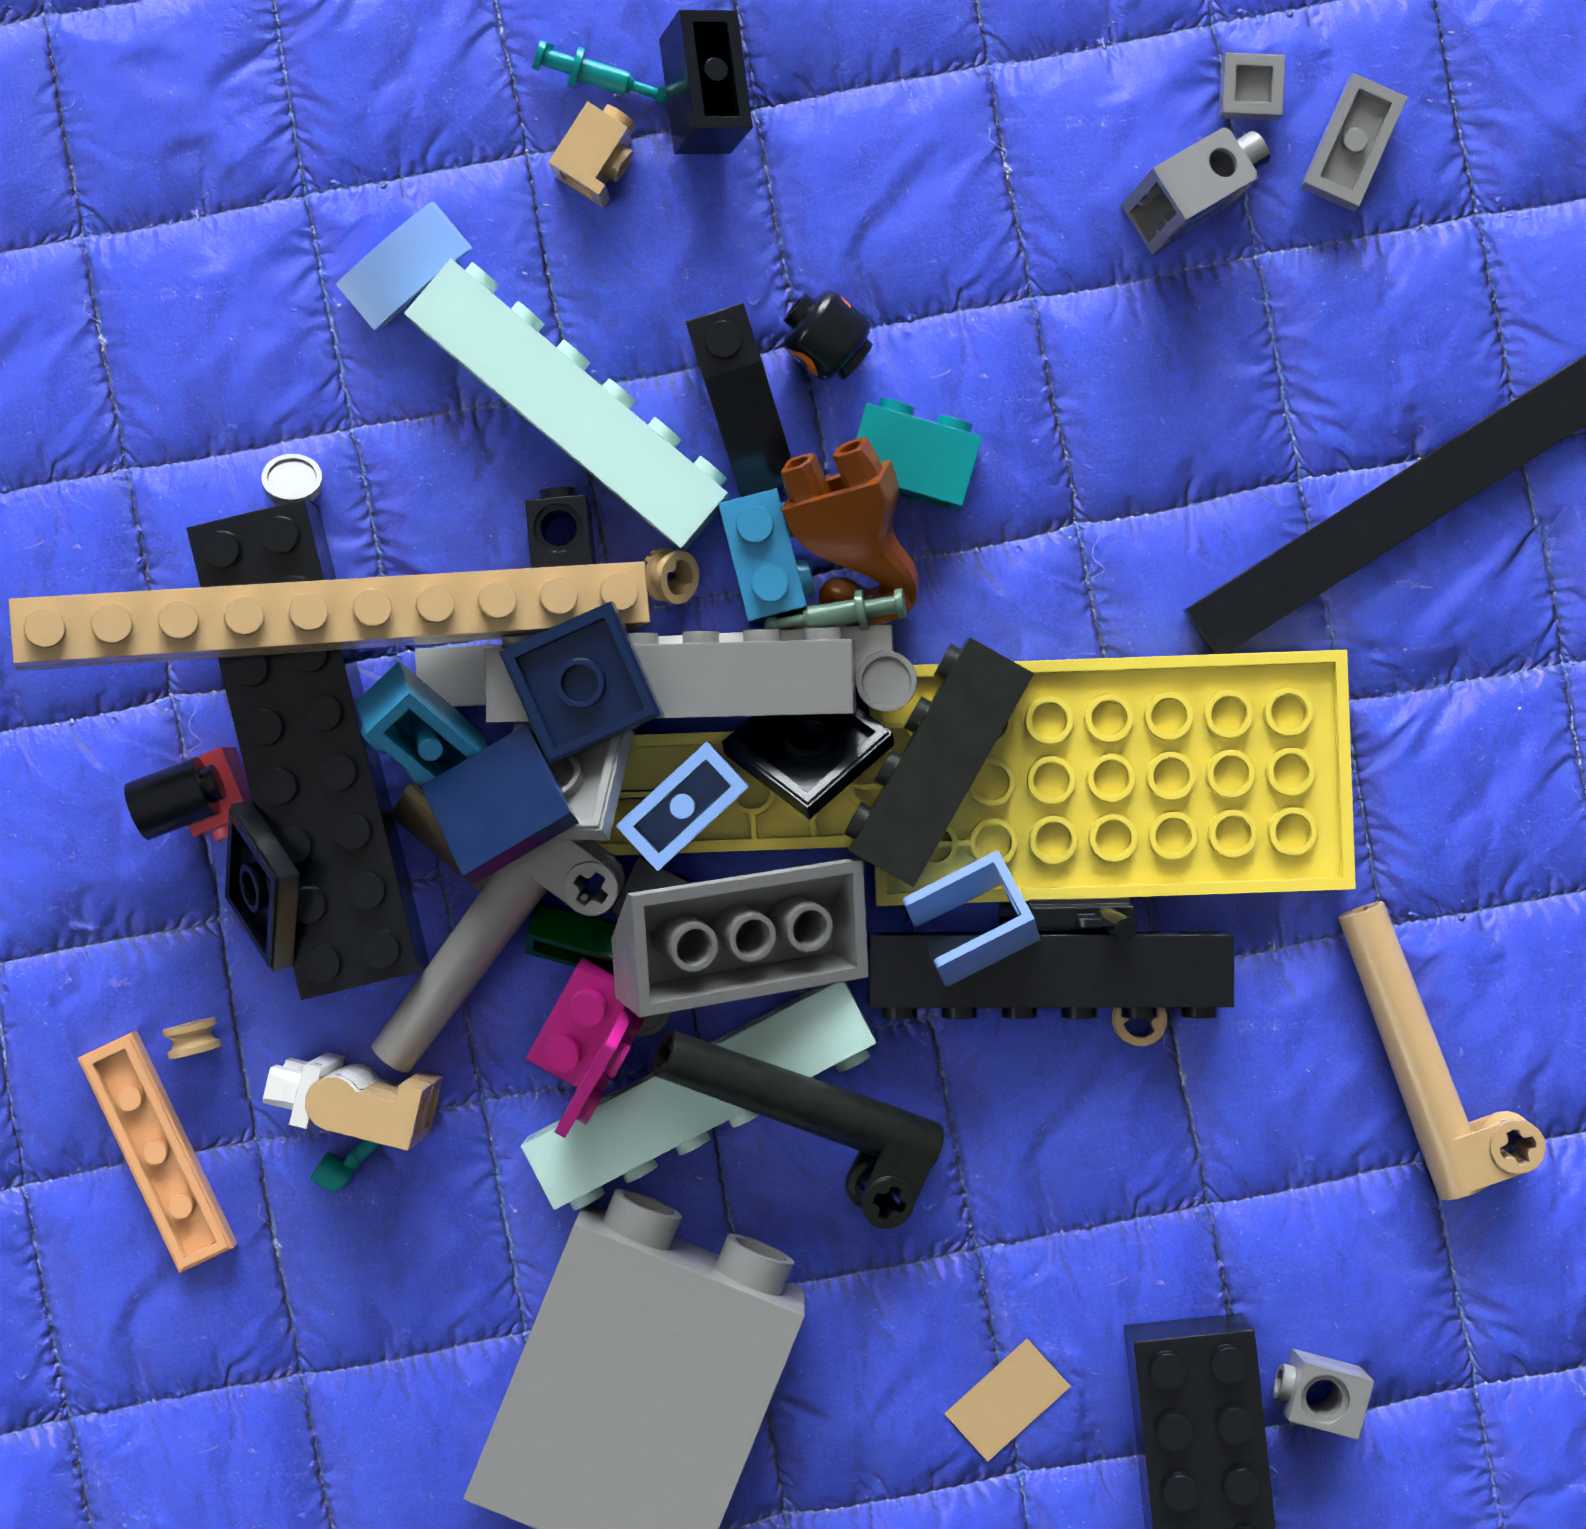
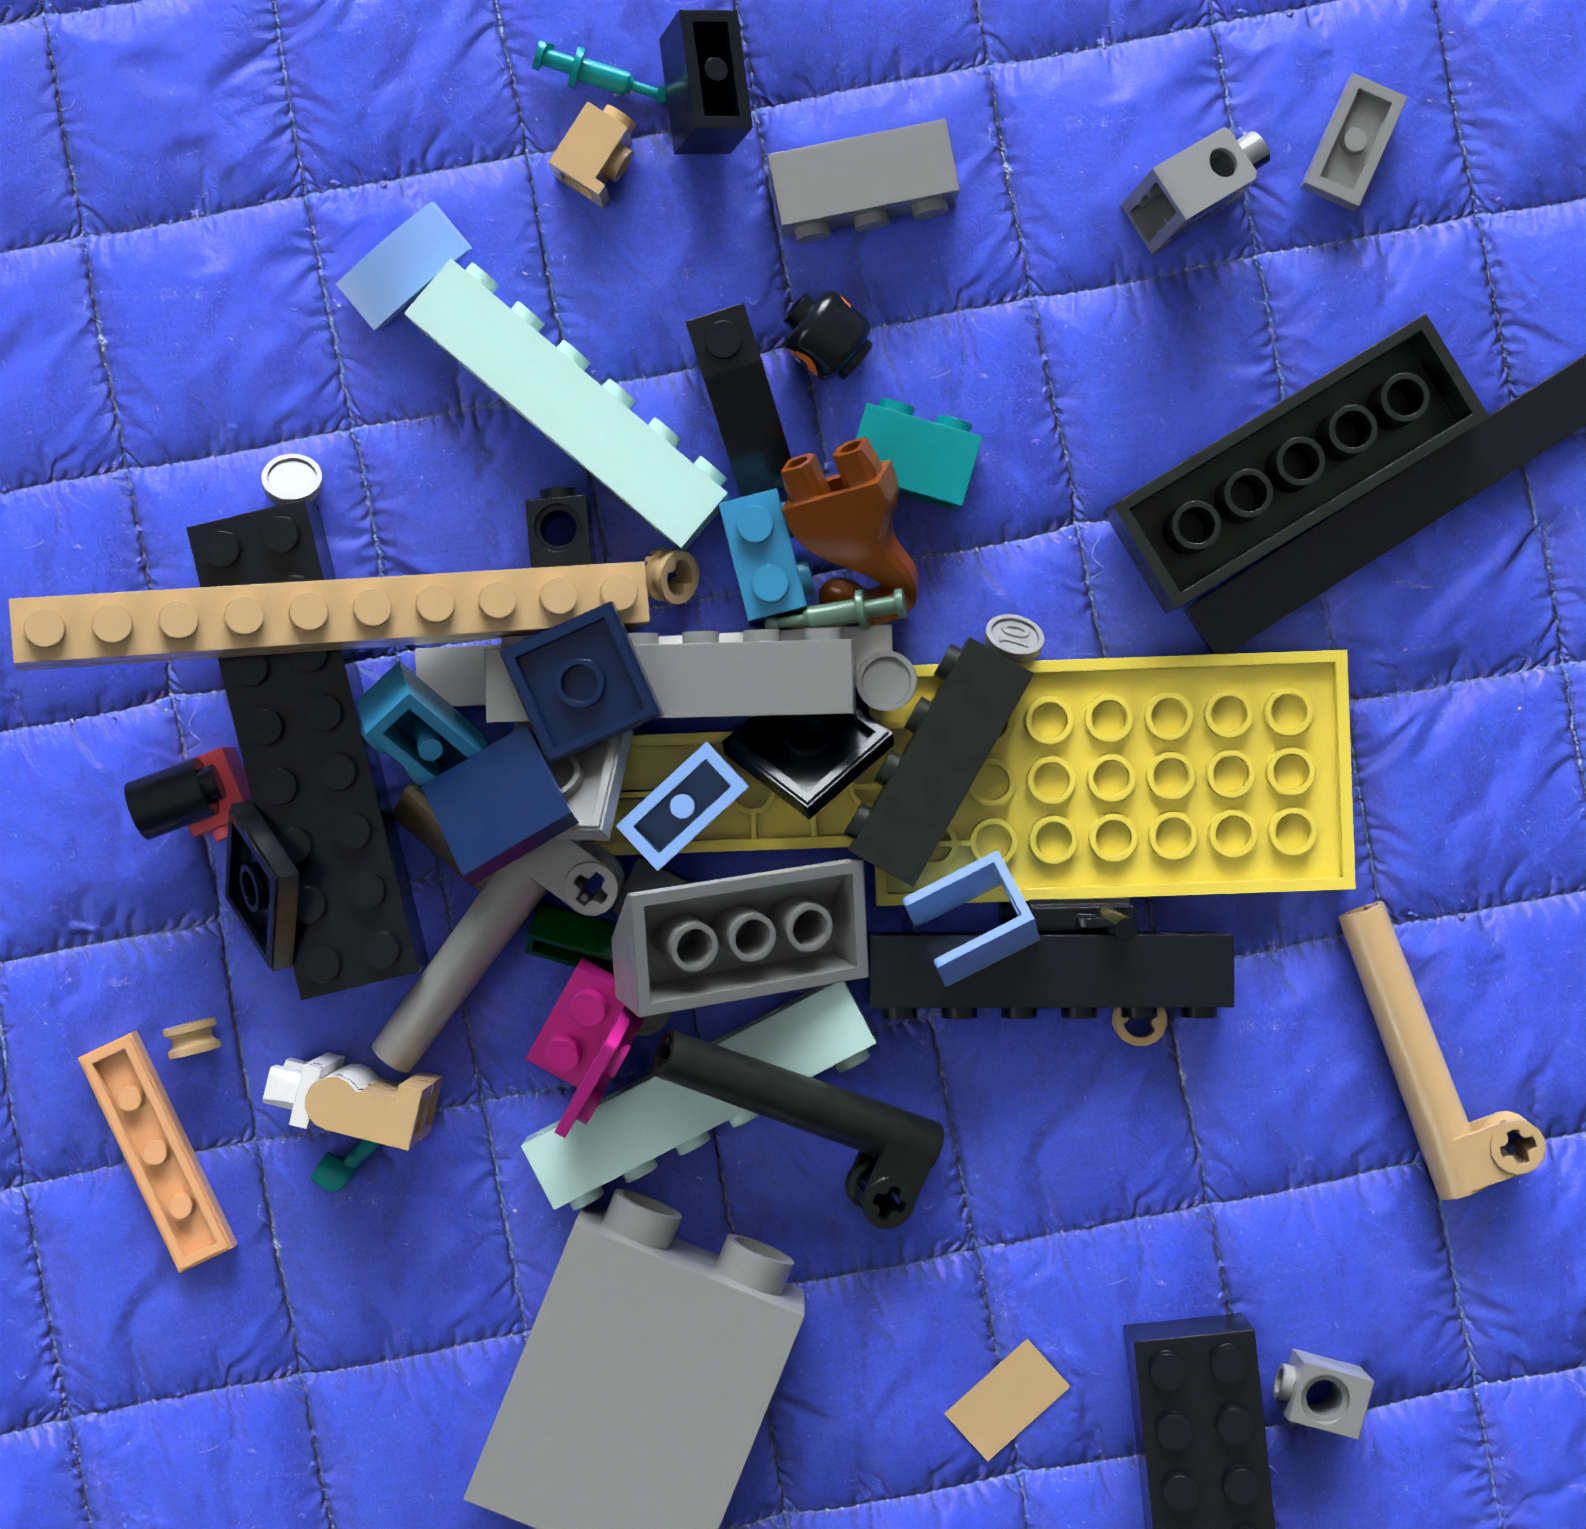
light grey plate [1218,52,1285,121] -> none
none -> light grey brick [768,119,960,243]
none -> light grey piece [984,614,1045,663]
none -> pearl dark grey brick [1103,313,1490,614]

